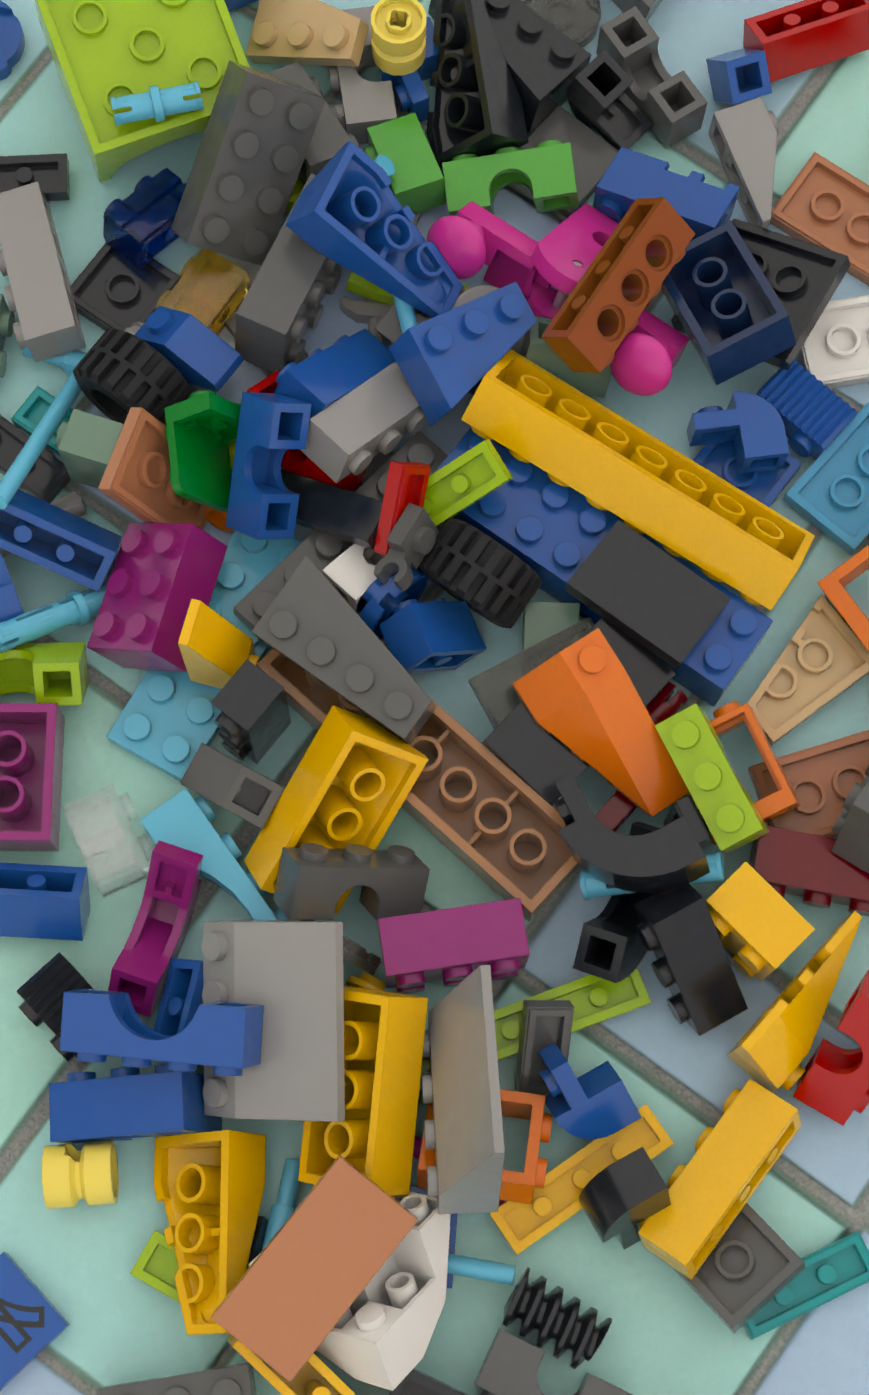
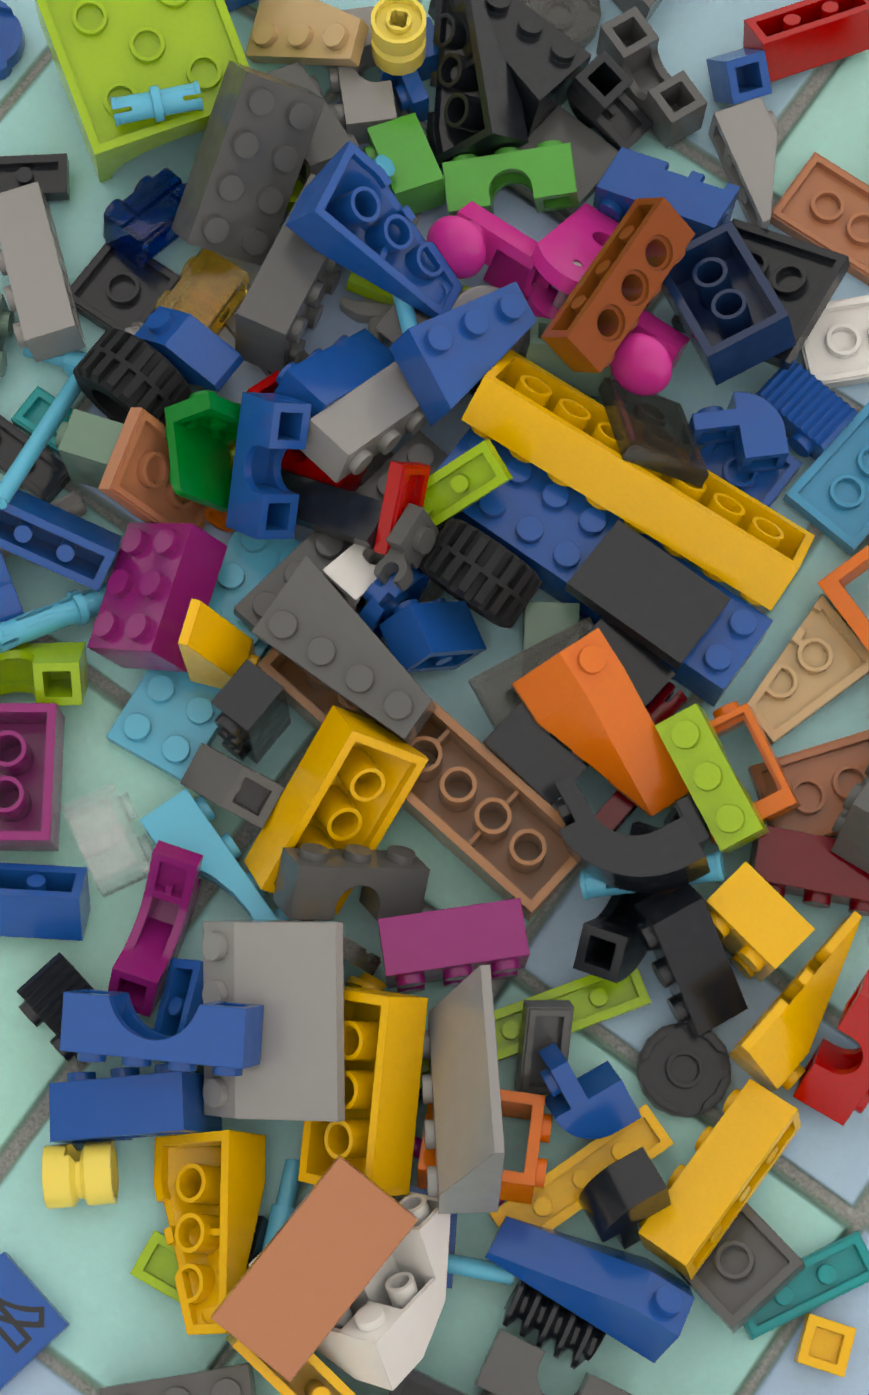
none -> blue wedge [485,1216,695,1363]
none -> clear smoke tile [598,377,709,487]
none -> black tile [637,1022,731,1118]
none -> yellow plate [794,1313,857,1377]

